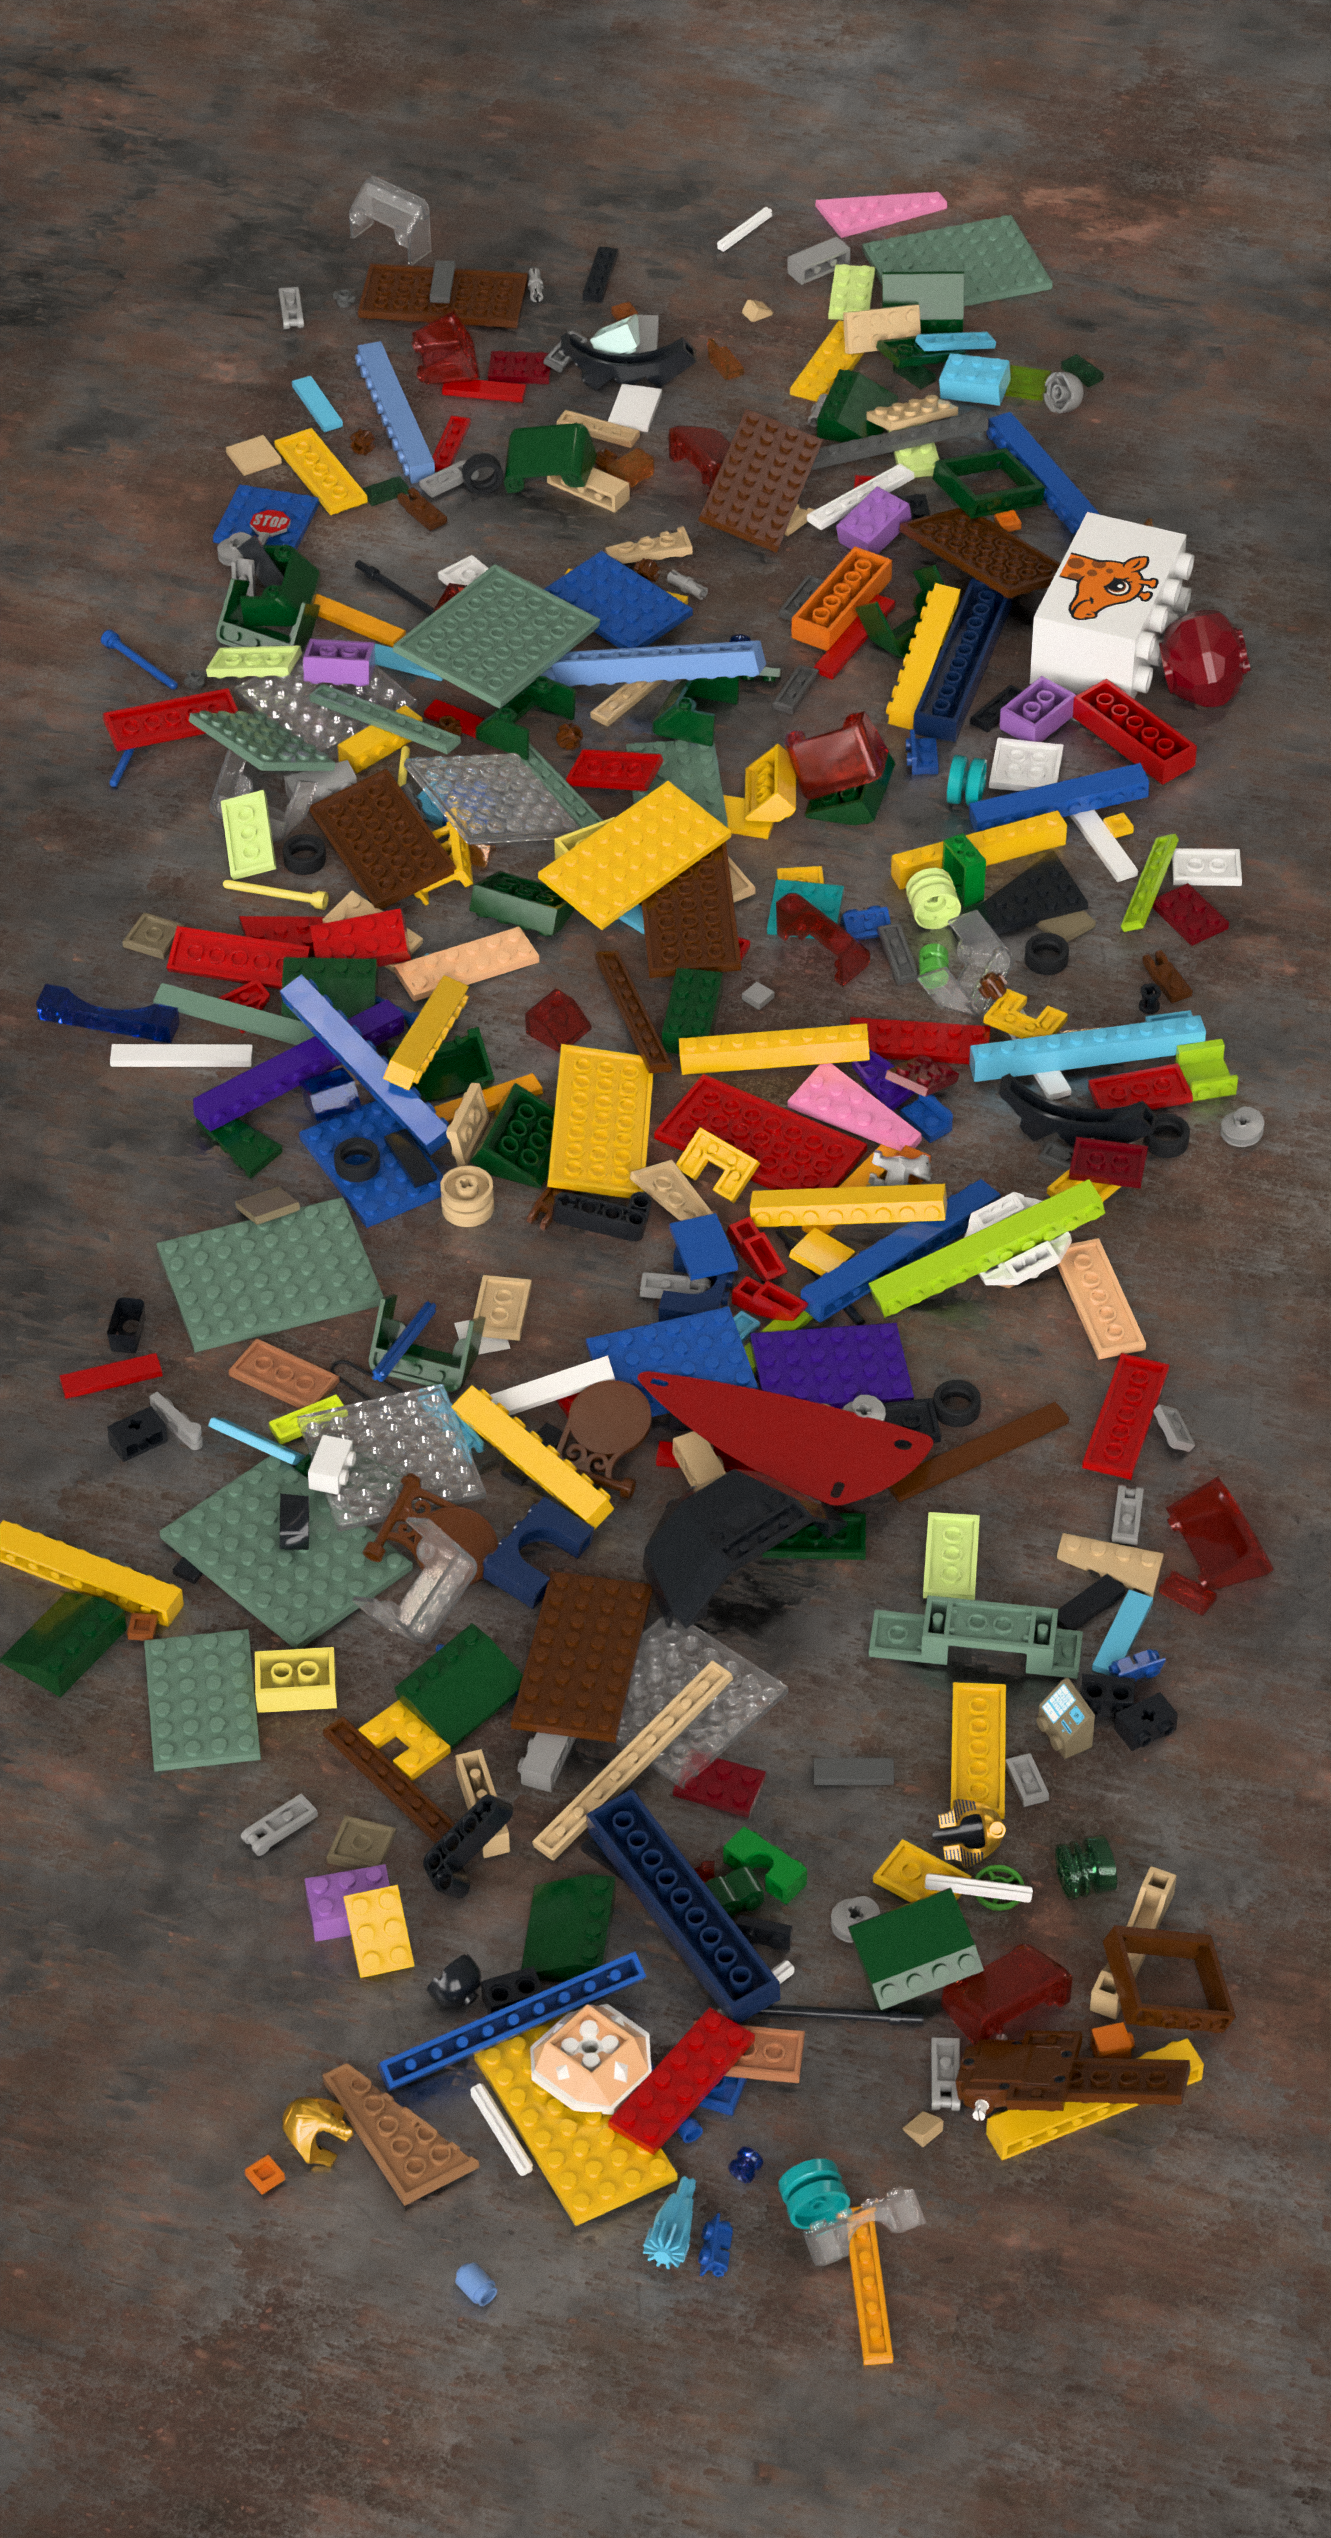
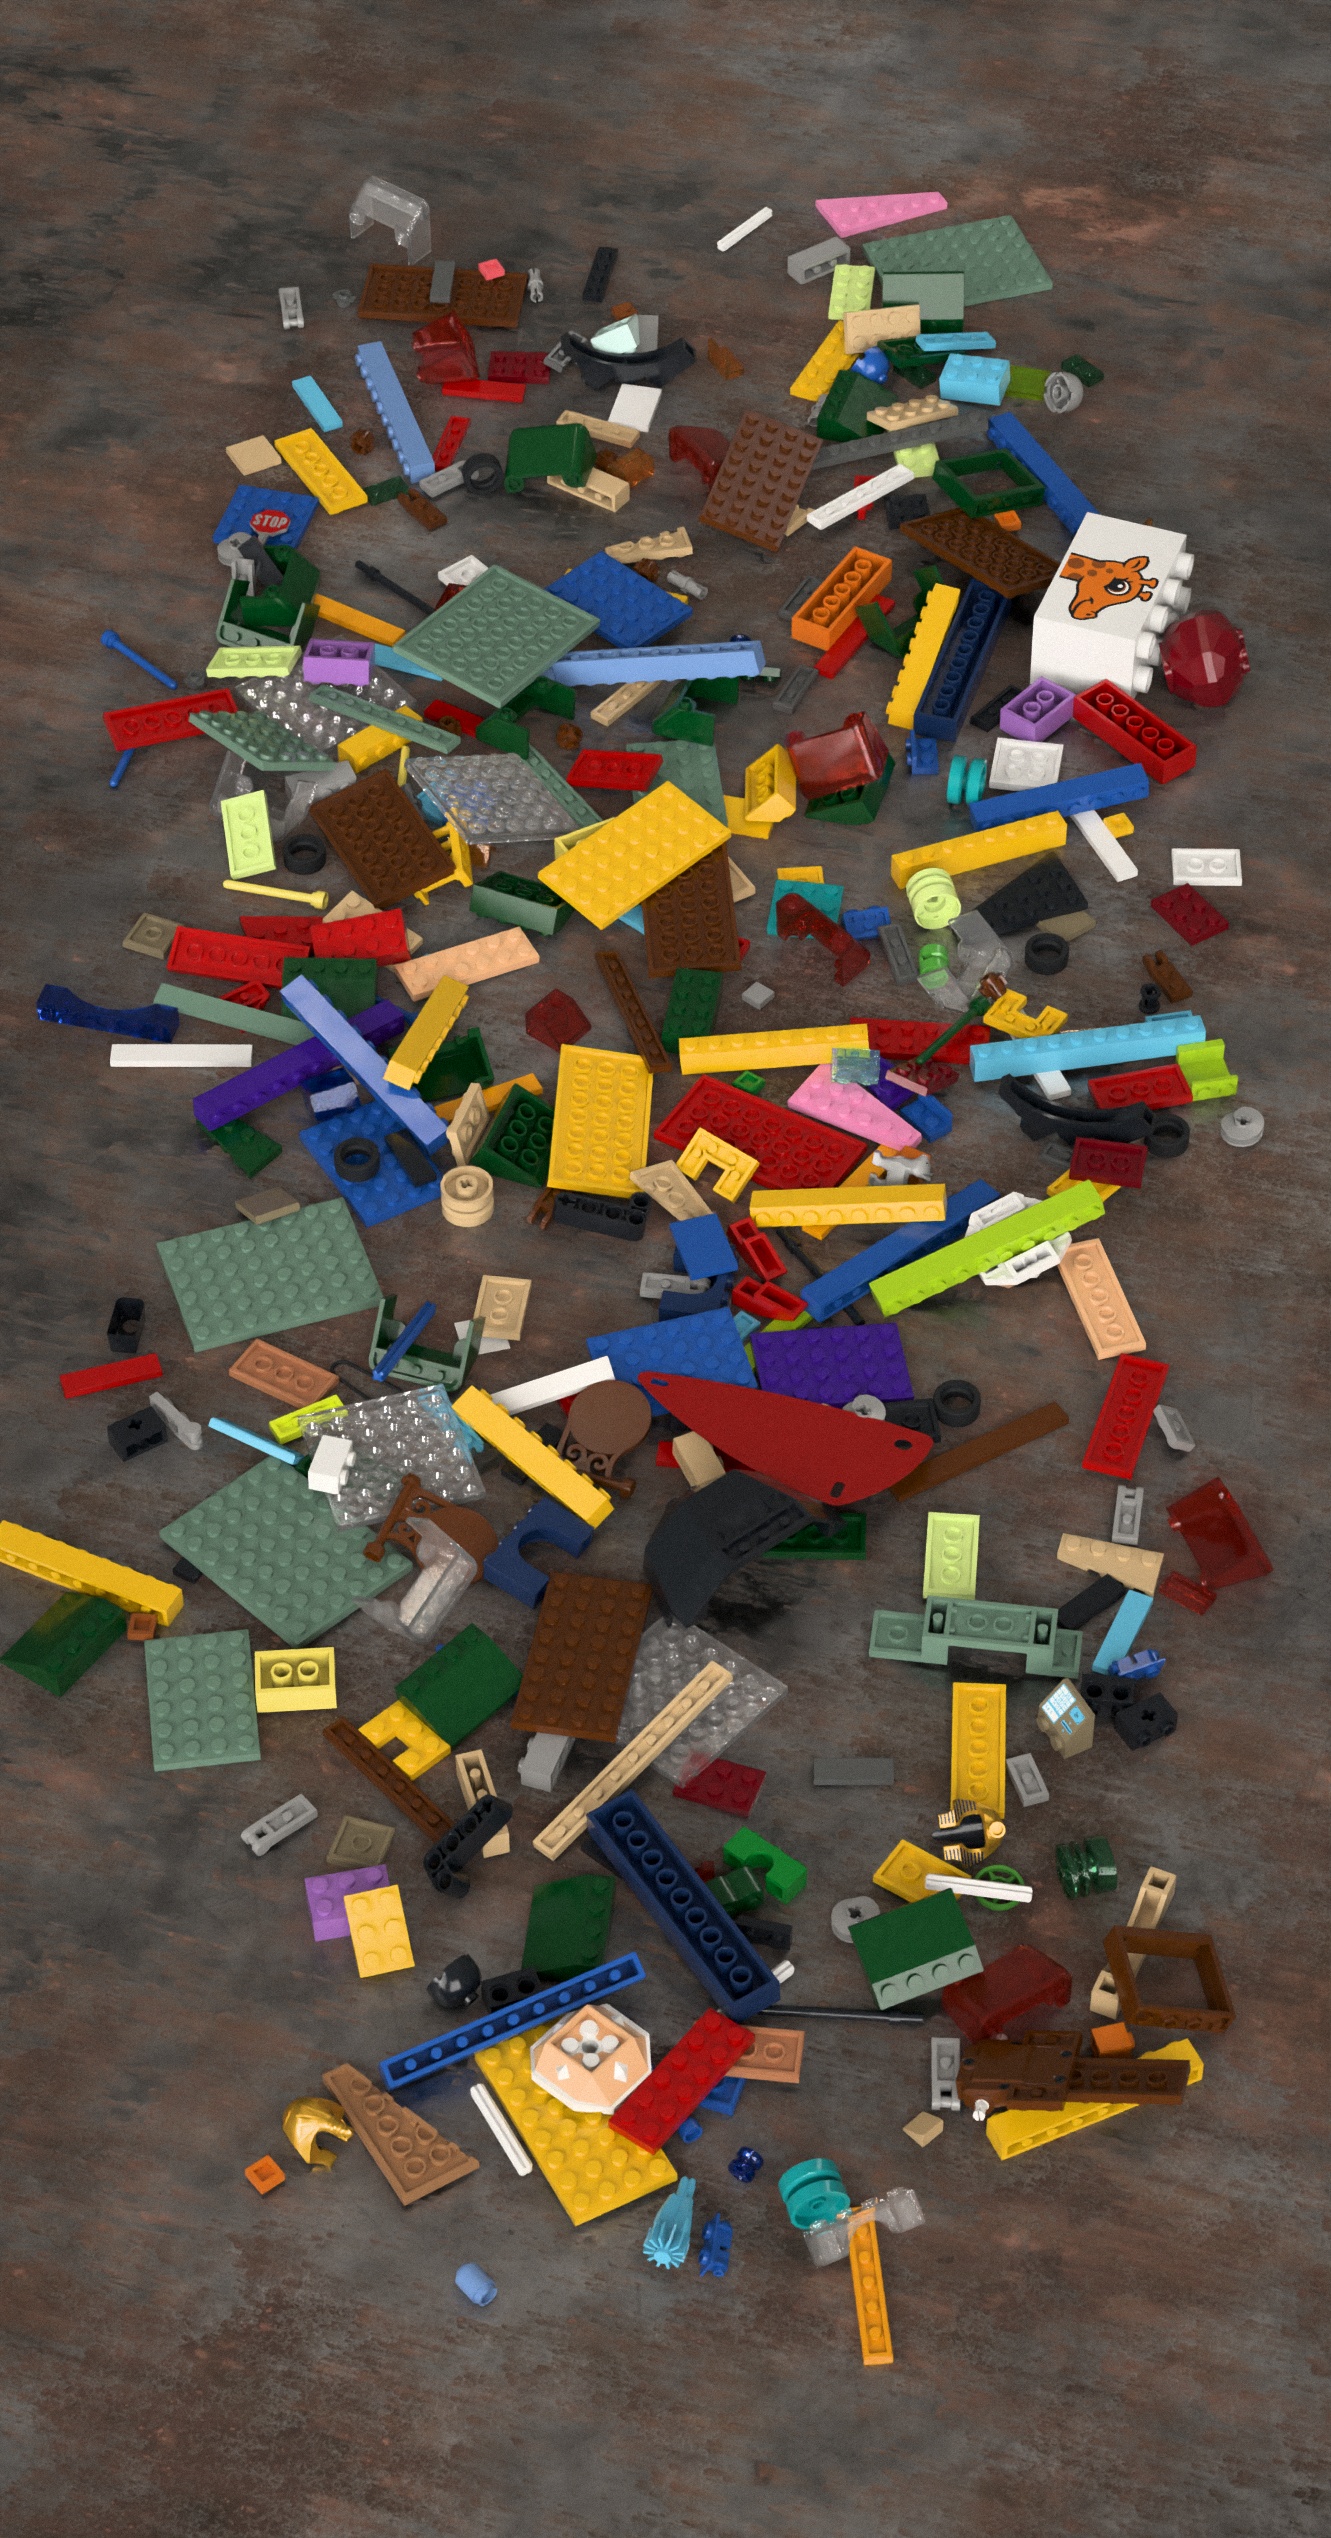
black piece [280,1493,309,1550] -> none
tan slope [742,299,773,322] -> none
yellow tile [789,1227,855,1276] -> none
medium lavender brick [836,486,912,554] -> none
green window [942,833,986,908] -> none
lime tile [1120,833,1179,932] -> none
none -> coral tile [478,259,505,280]
none -> green tile [732,1070,765,1095]
none -> clear light blue brick [830,1048,880,1085]
none -> blue cylinder [851,346,890,385]
none -> dark green piece [916,995,991,1065]

